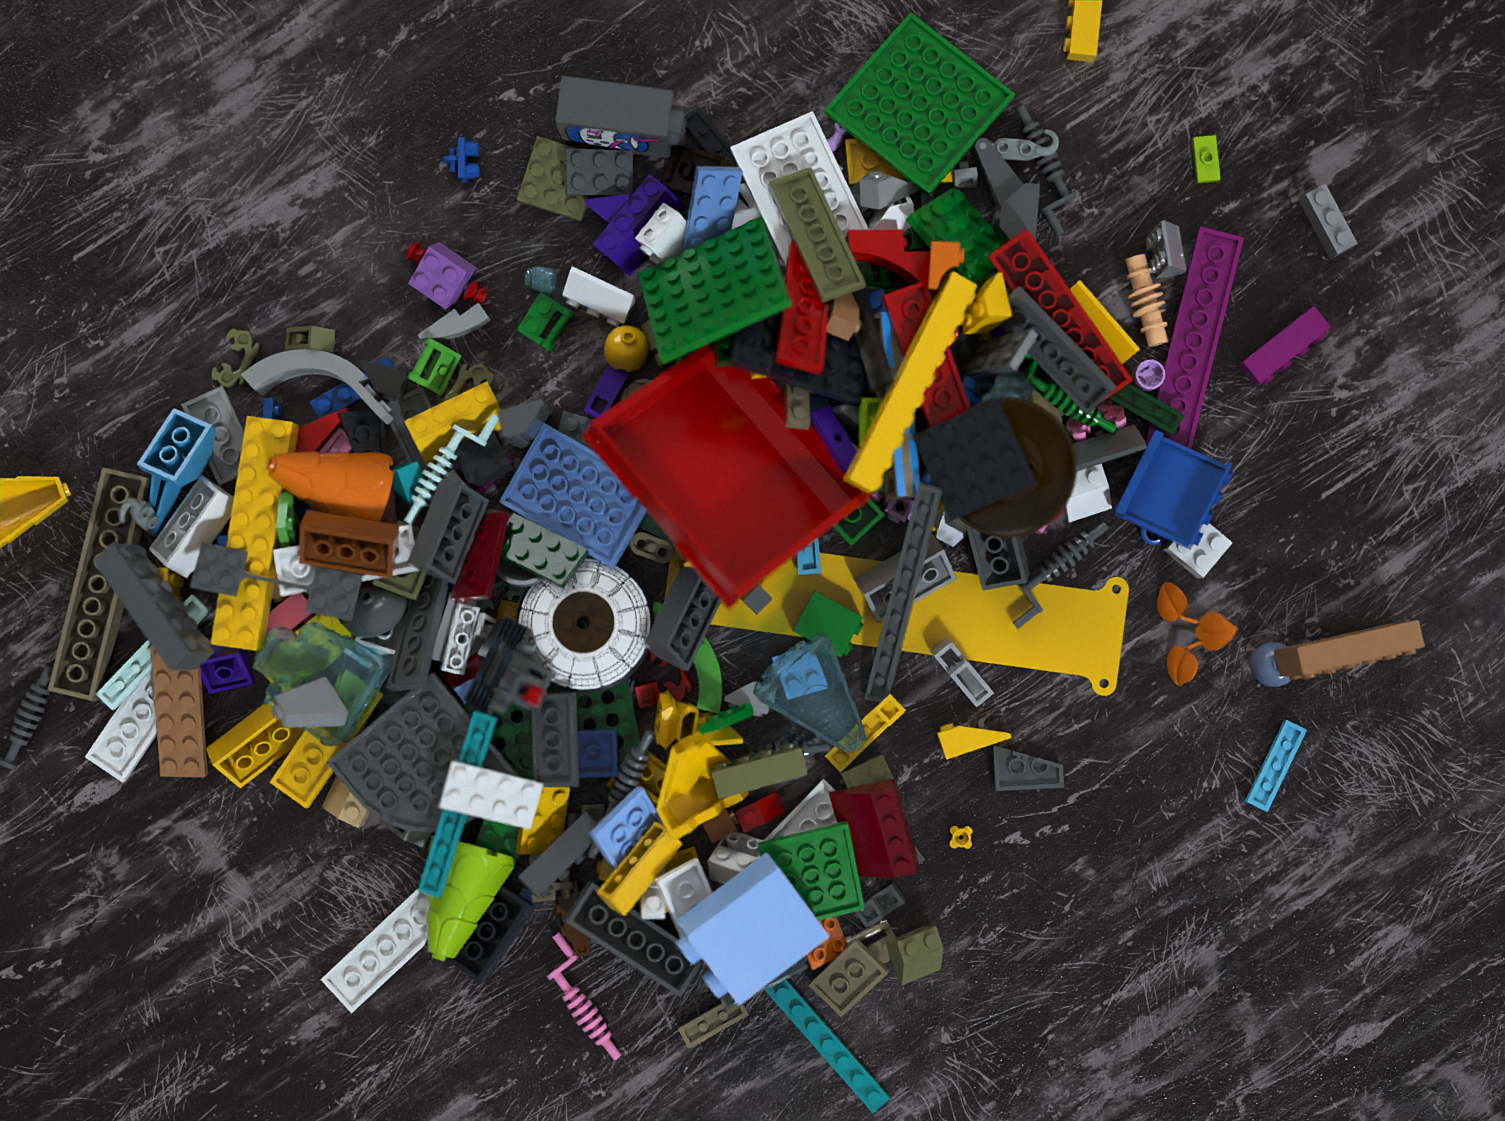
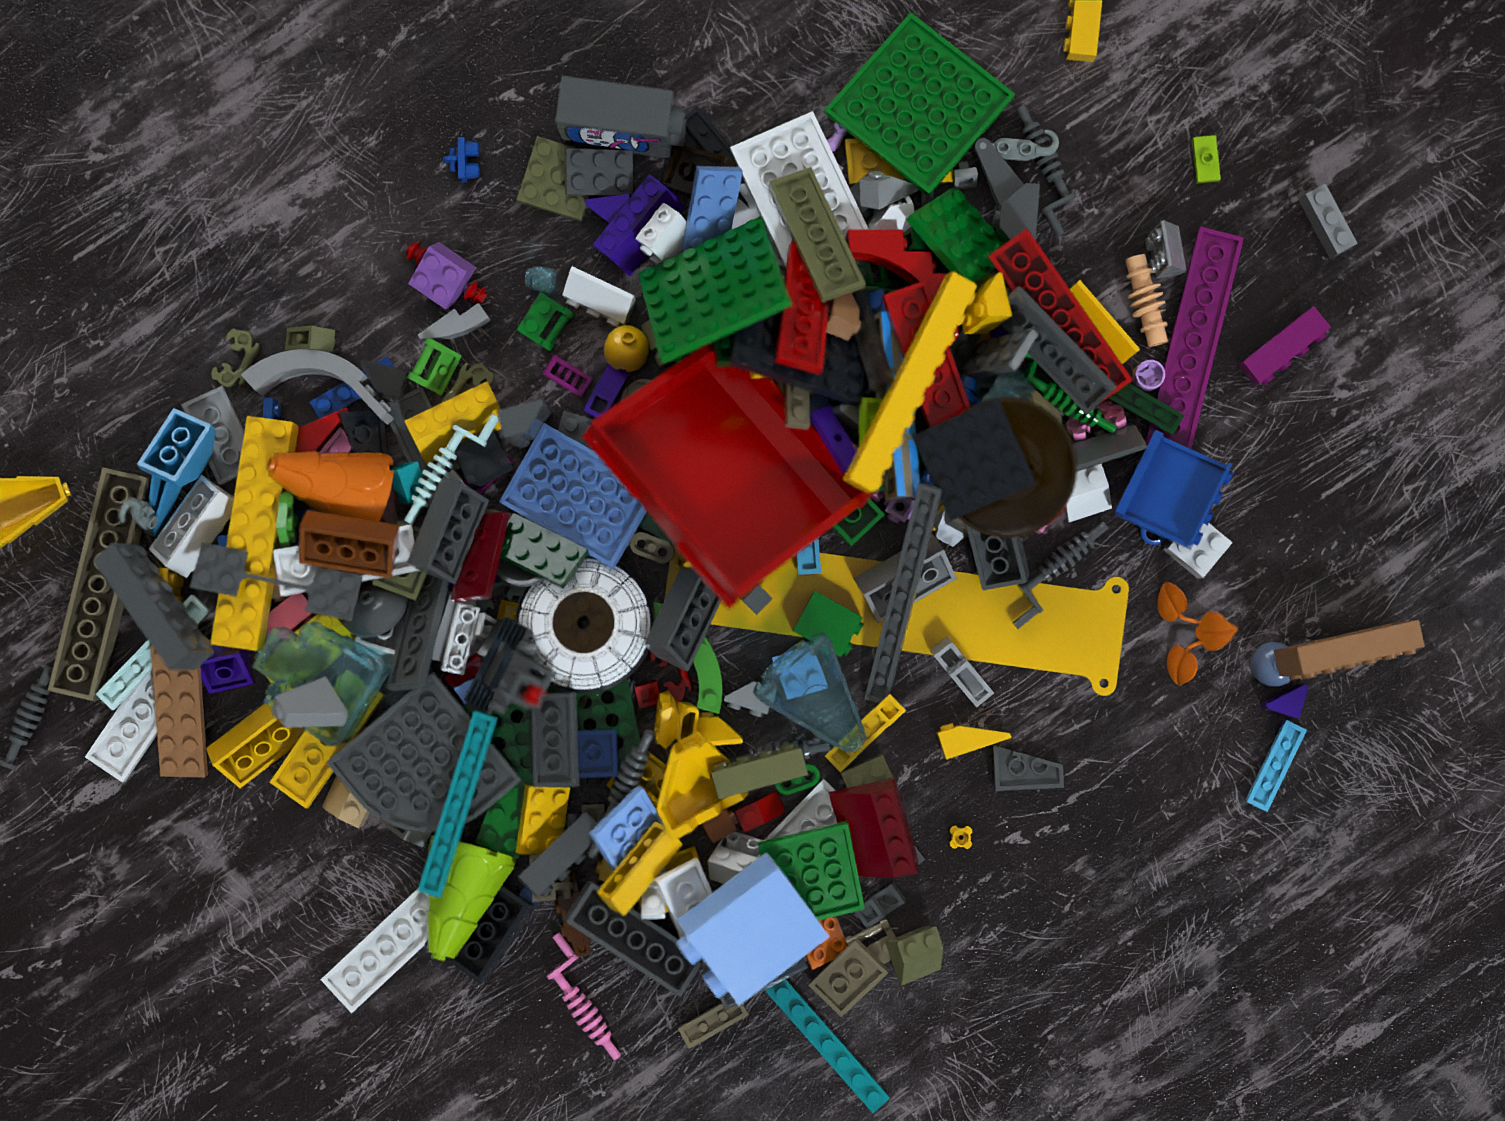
white plate [439,760,543,829] -> none
green plate [698,703,754,735] -> none
orange arch [929,241,964,290] -> none
none -> magenta slope [541,355,593,398]
none -> green plate [776,764,820,795]
none -> dark purple slope [1261,683,1308,719]

